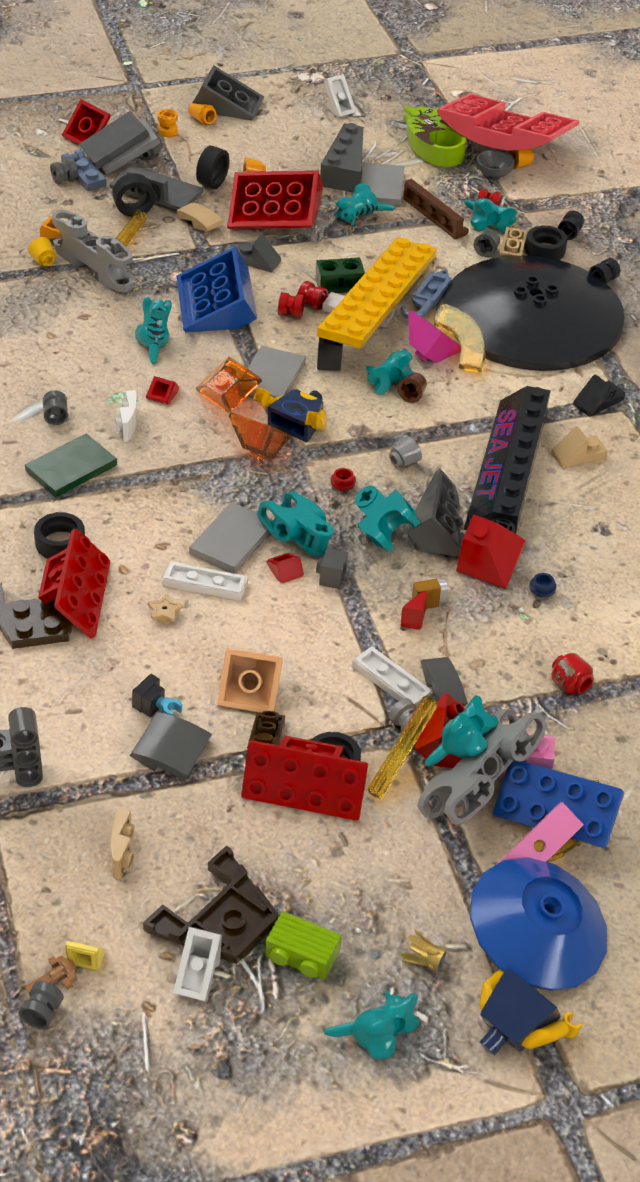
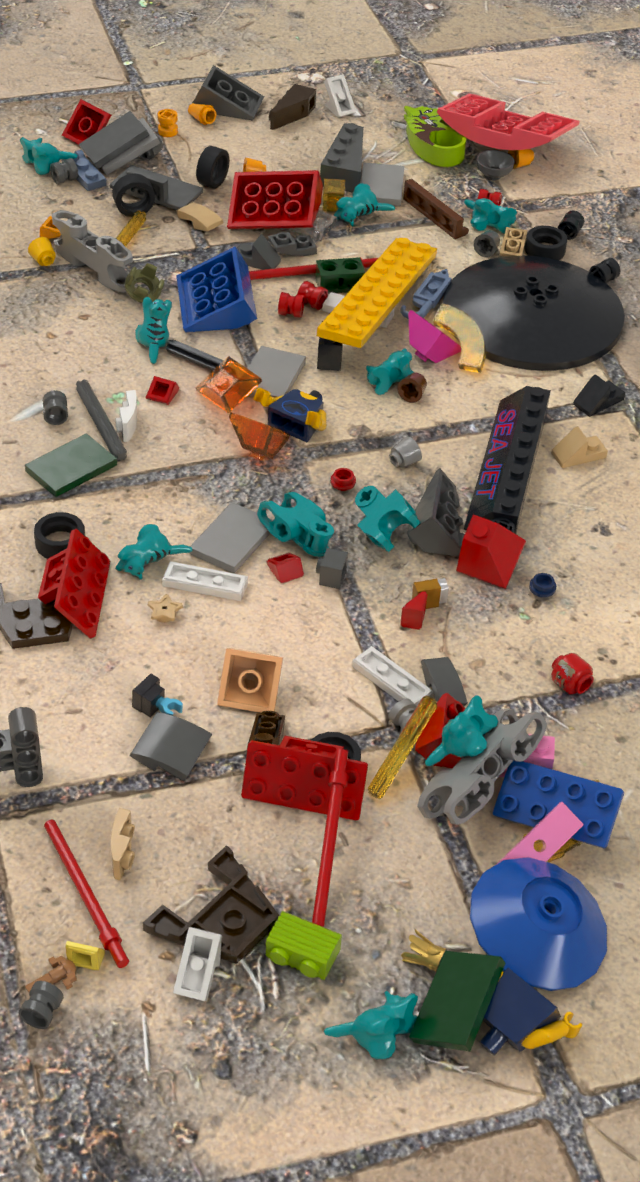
none -> teal animal [20,137,78,175]
none -> red bar [44,819,129,968]
none -> dark grey axle [76,379,127,461]
none -> teal animal [115,524,193,580]
none -> olive piece [125,263,165,303]
none -> black axle [166,340,229,375]
none -> red bar [249,257,378,280]
none -> dark brown slope [268,84,316,130]
none -> dark grey slope [268,232,317,256]
none -> red bar [312,749,348,927]
none -> clear yellow brick [322,179,345,212]
none -> dark green tile [409,951,505,1052]

